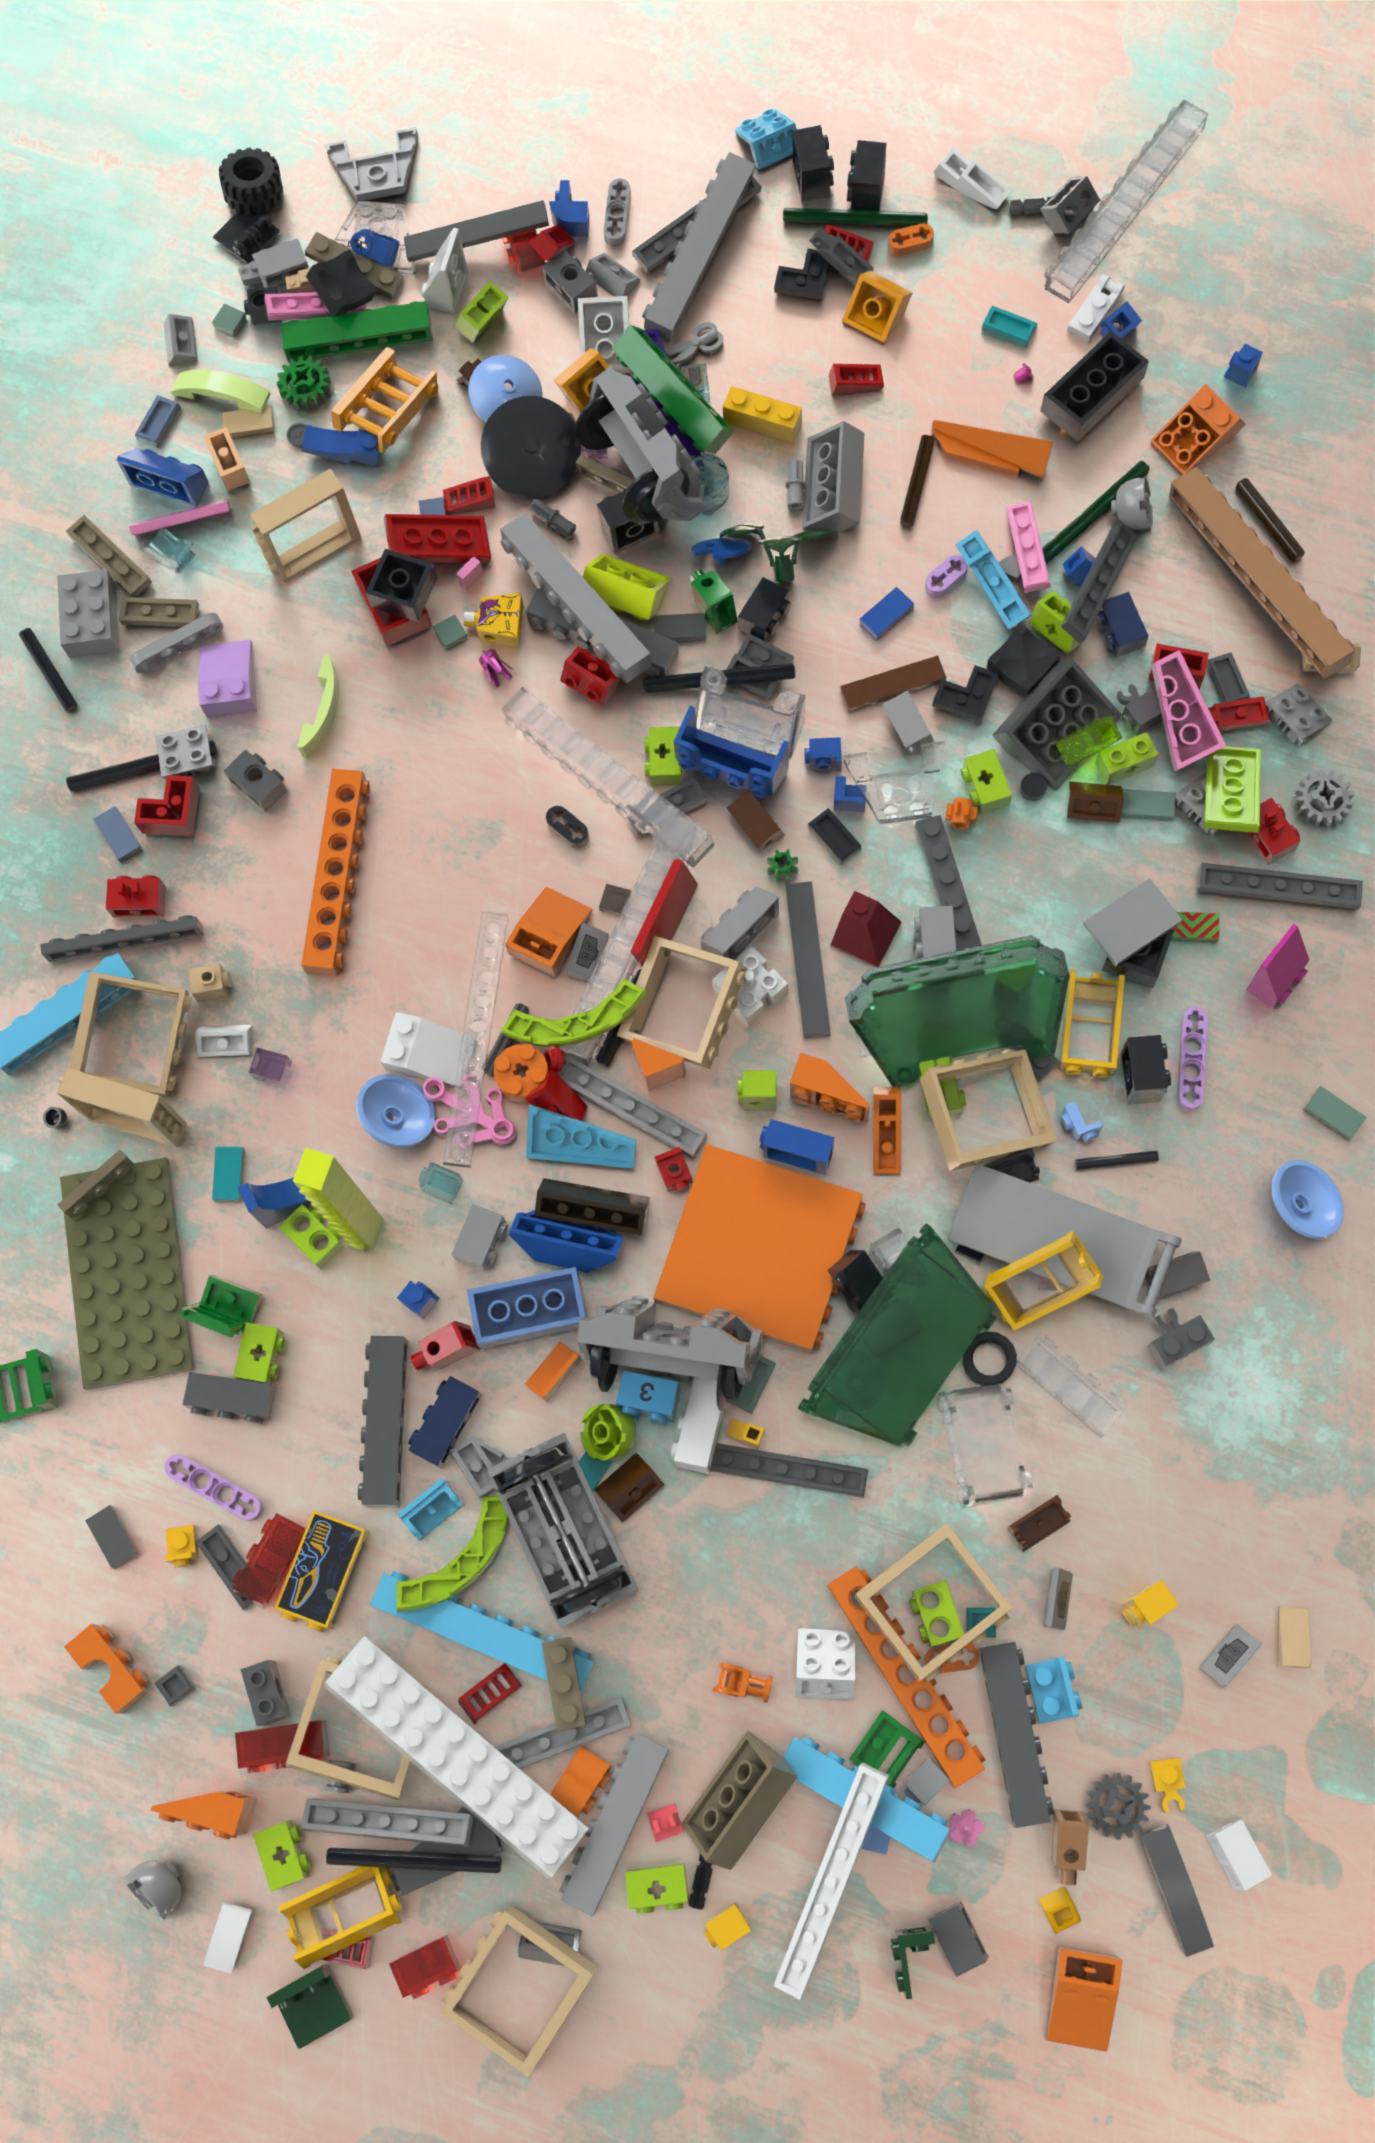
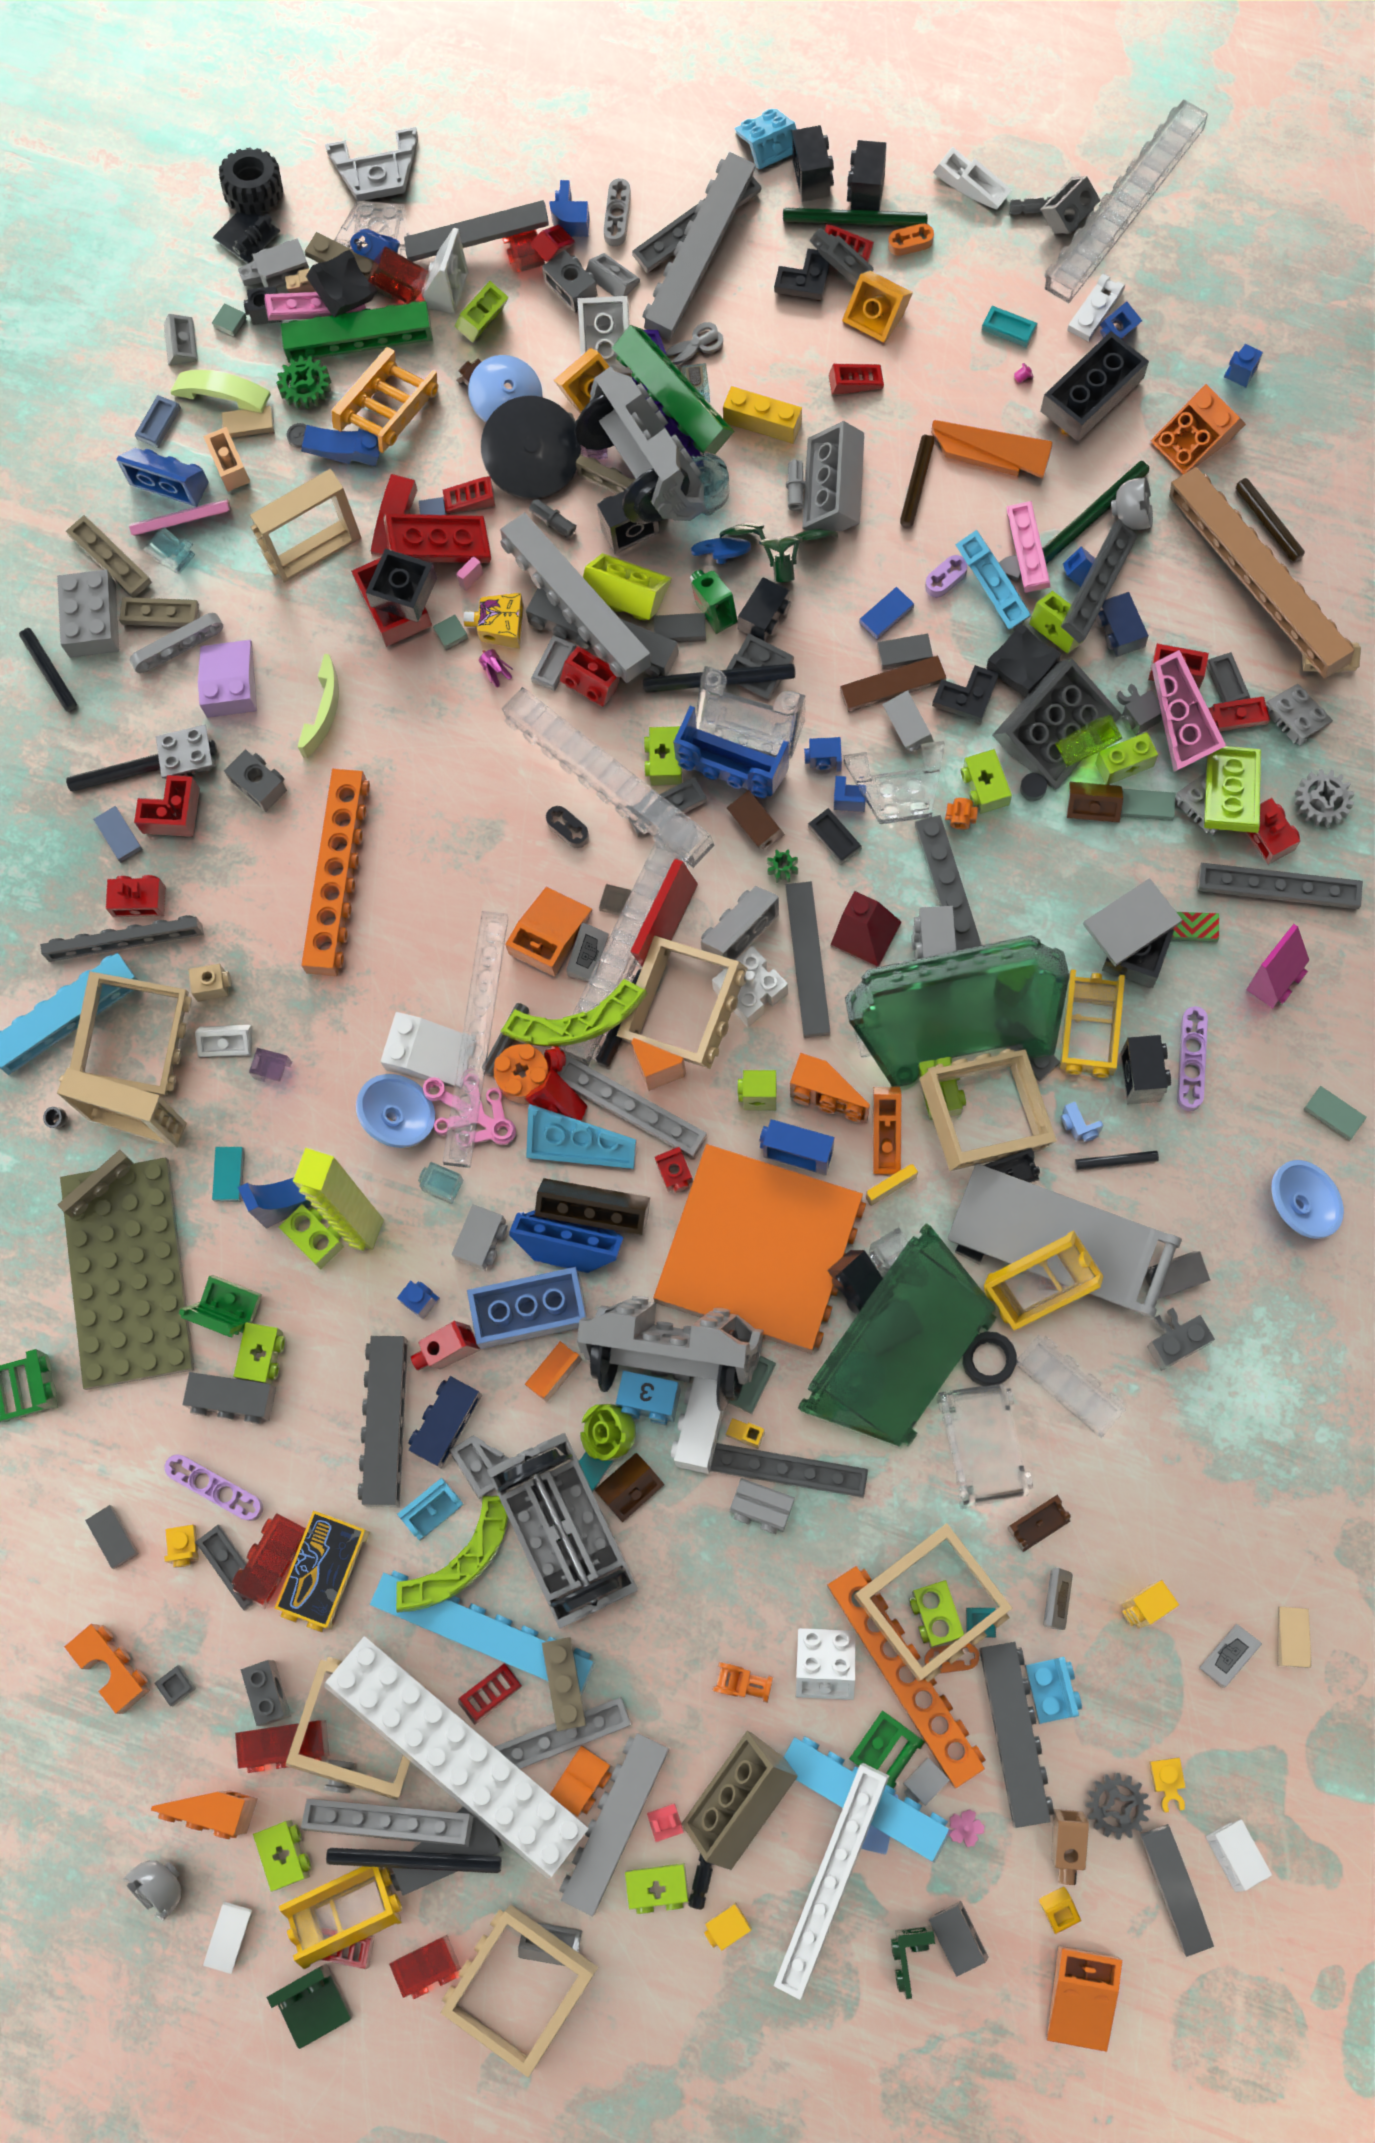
none -> clear red brick [368,246,428,304]
none -> red slope [370,474,418,556]
none -> light grey tile [531,635,576,691]
none -> light grey brick [730,1478,795,1535]
none -> yellow tile [866,1164,918,1206]
none -> dark grey tile [877,633,933,669]

